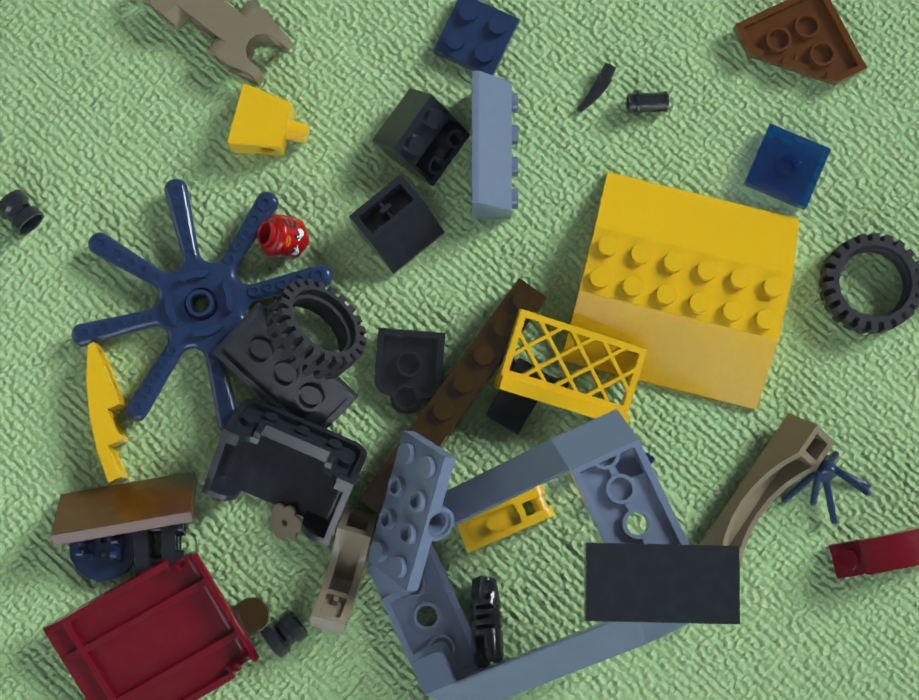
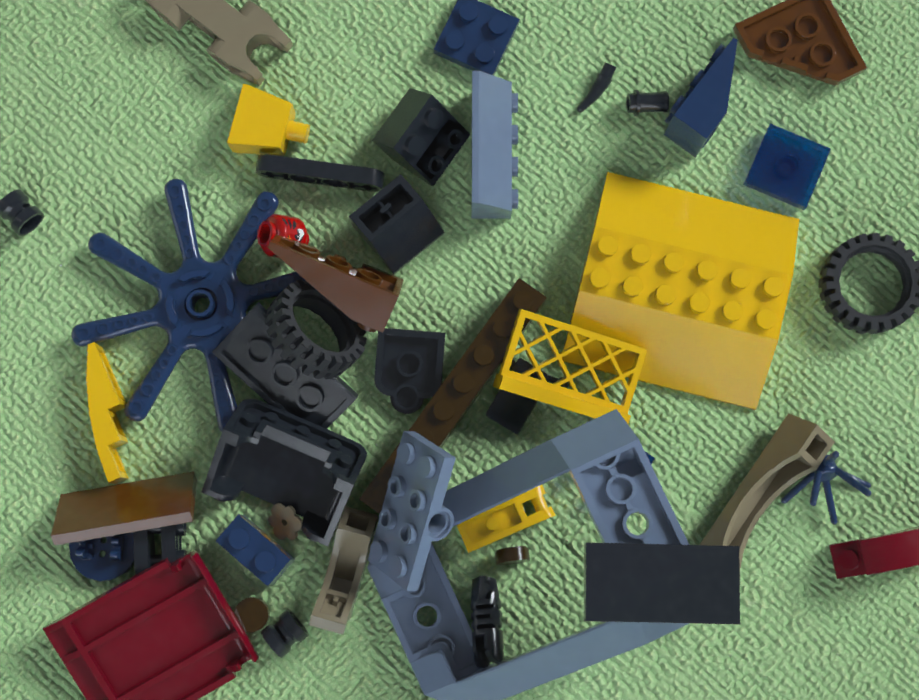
none -> dark blue brick [216,514,295,586]
none -> black beam [255,154,385,192]
none -> reddish brown wedge [268,234,404,333]
none -> dark brown tile [495,546,530,565]
none -> dark blue slope [664,38,738,158]

